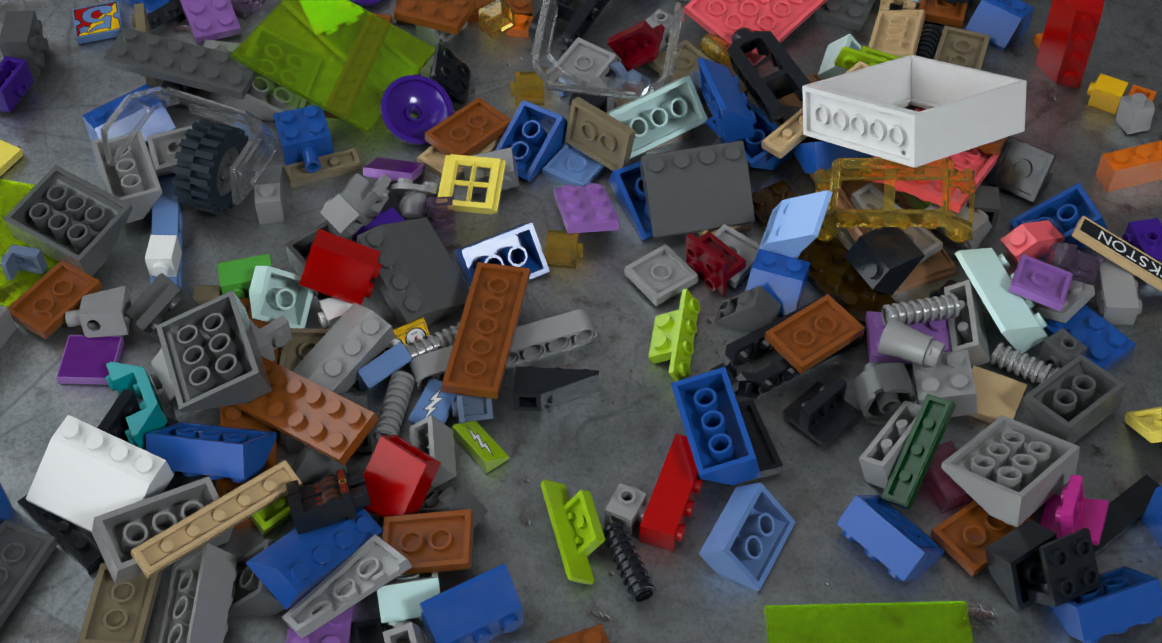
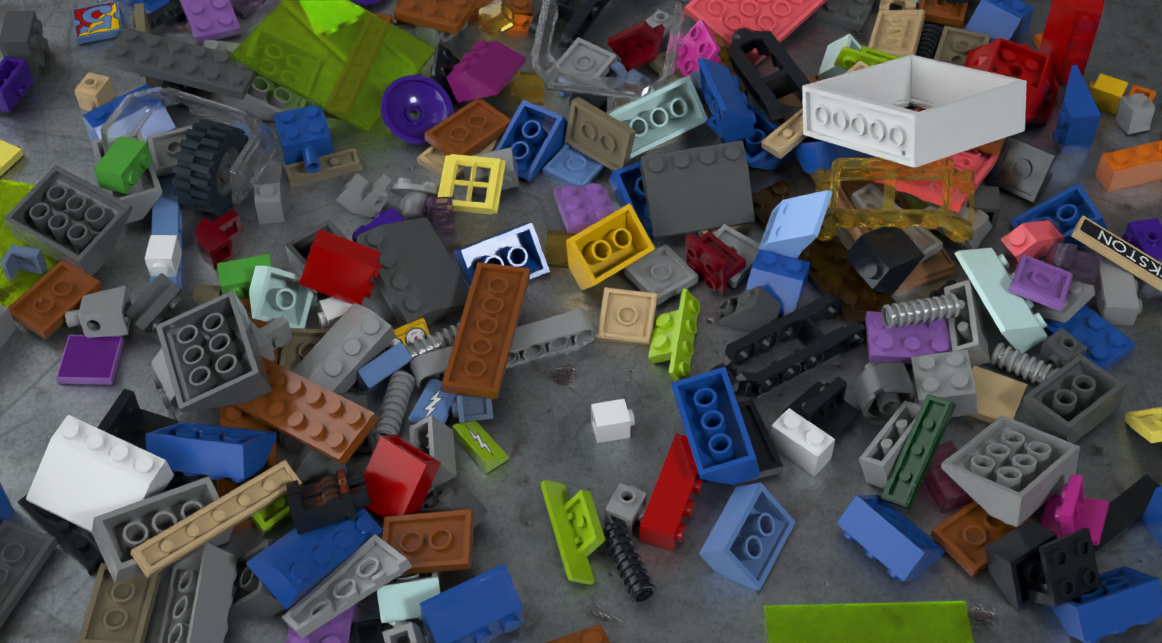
teal slope [106,362,168,451] -> none
light grey slope [320,193,367,240] -> none
tile [363,157,425,181] -> none
black slope [513,366,599,411] -> none
dark orange plate [765,294,865,374] -> none
light grey plant [878,317,946,368] -> none
none -> tan brick [74,72,115,111]
none -> bright green brick [94,136,152,194]
none -> dark red brick [195,209,243,270]
none -> magenta slope [446,40,526,103]
none -> yellow slope [566,203,655,291]
none -> white brick [591,399,635,443]
none -> tan tile [597,287,658,347]
none -> dark pink bracket [672,19,722,77]
none -> white brick [770,408,835,477]
none -> red piece [963,37,1059,124]
none -> blue slope [1052,65,1101,154]

